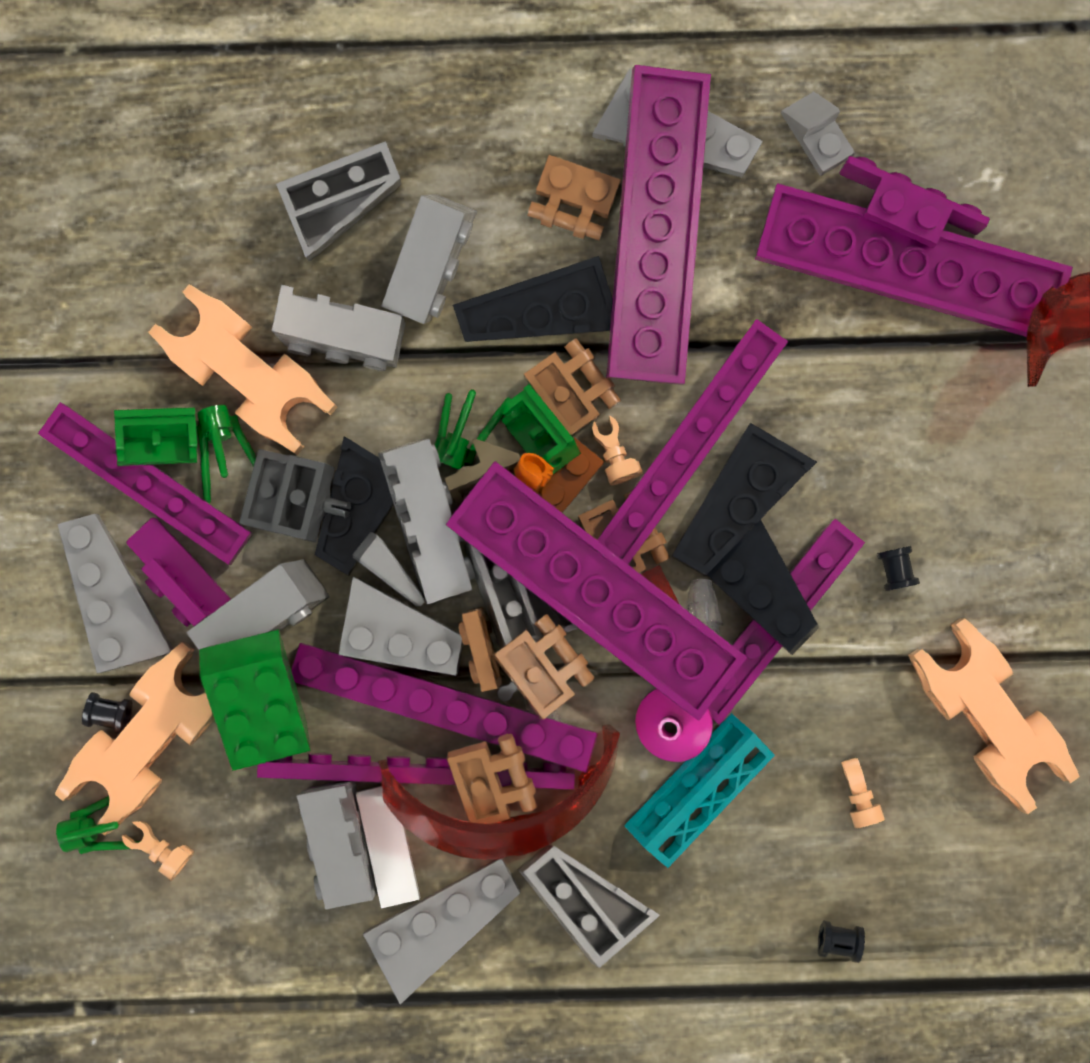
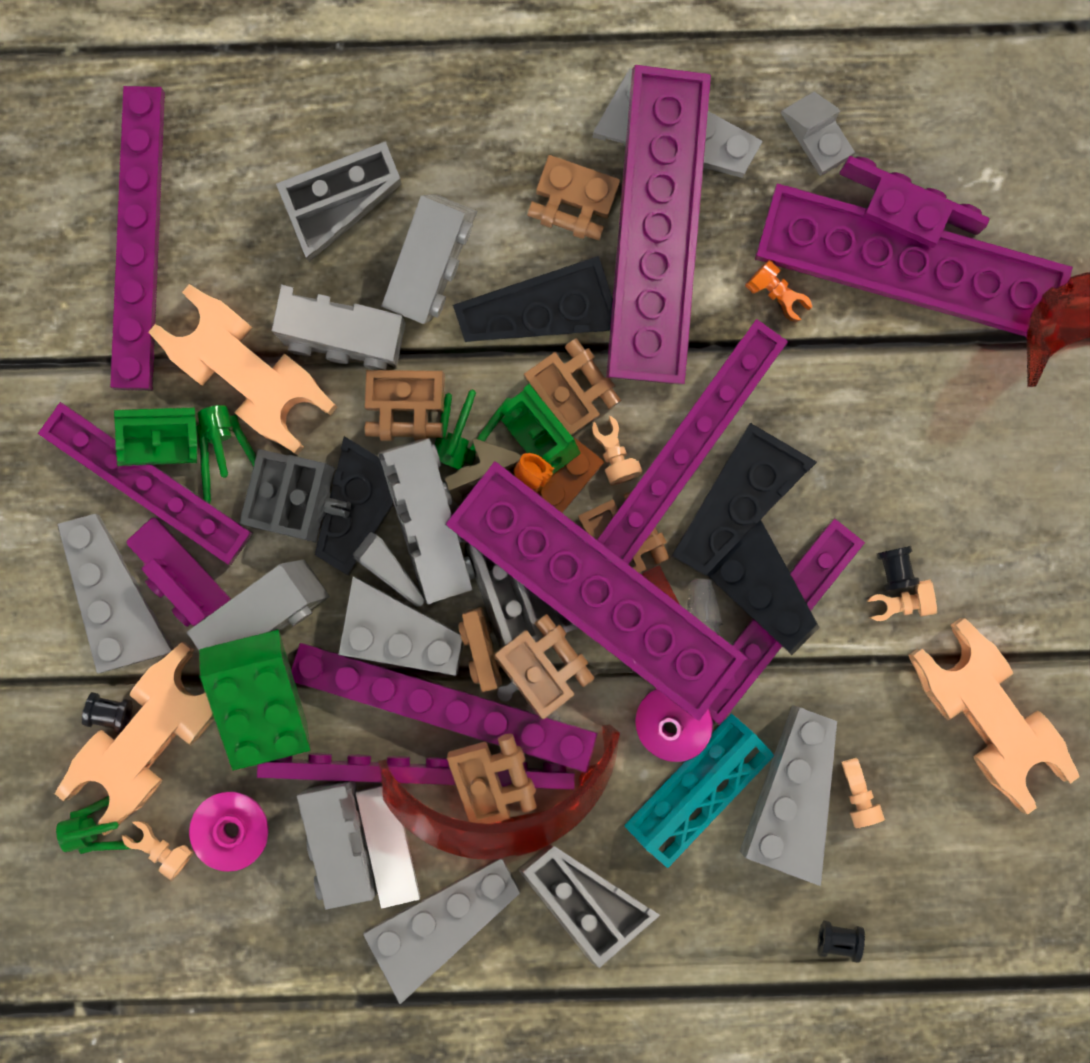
none -> magenta plate [110,86,165,391]
none -> dark pink dish [189,792,269,872]
none -> medium nougat plate [365,370,445,441]
none -> light grey wedge [740,705,837,886]
none -> orange piece [745,260,812,322]
none -> light nougat piece [866,580,937,621]

